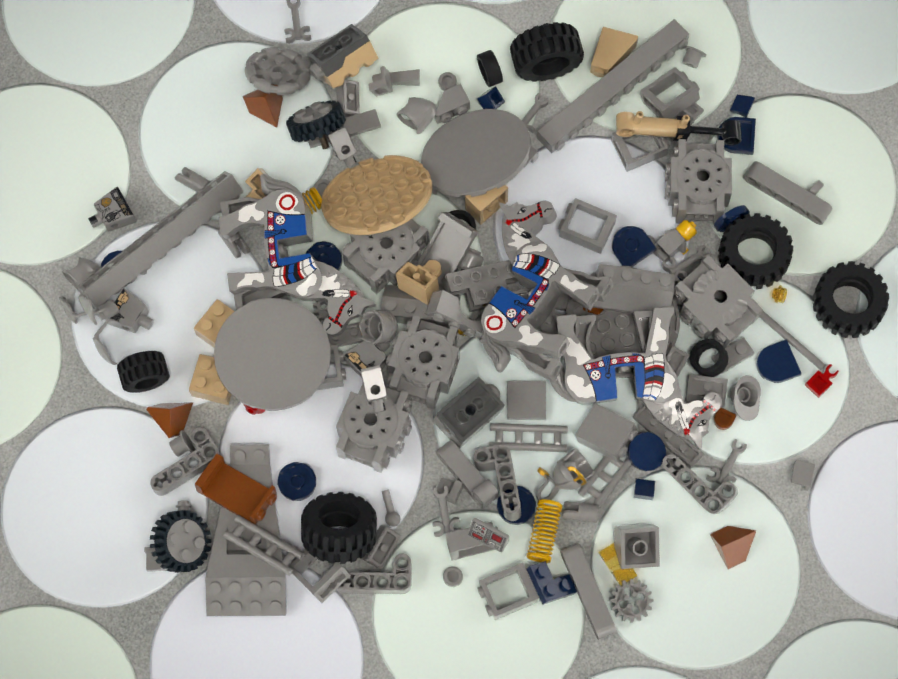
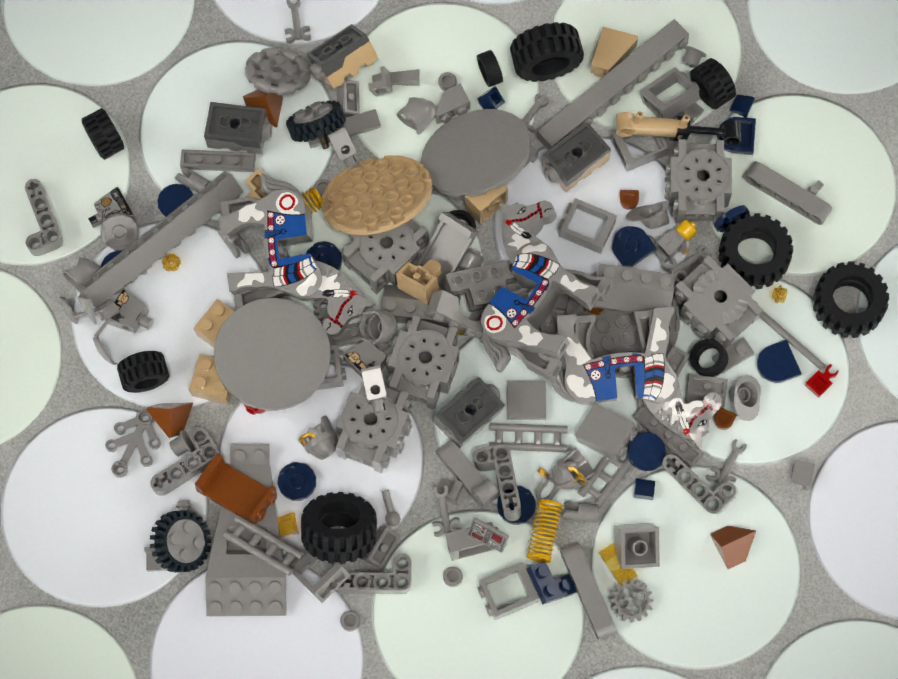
none -> light grey beam [25,179,64,256]
none -> black tyre [81,108,124,160]
none -> light grey tile [100,213,138,250]
none -> light grey plant [105,409,161,478]
none -> dark blue tile [157,184,194,217]
none -> clear yellow plate [162,254,181,271]
none -> light grey tile [180,149,256,172]
none -> dark grey piece [204,102,272,154]
none -> clear yellow slope [278,512,299,537]
none -> light grey helmet [298,415,337,460]
none -> light grey tile [340,611,360,632]
none -> dark grey piece [542,122,611,192]
none -> dark orange tile [620,190,639,210]
none -> light grey piece [626,201,669,229]
none -> black tyre [690,58,736,109]

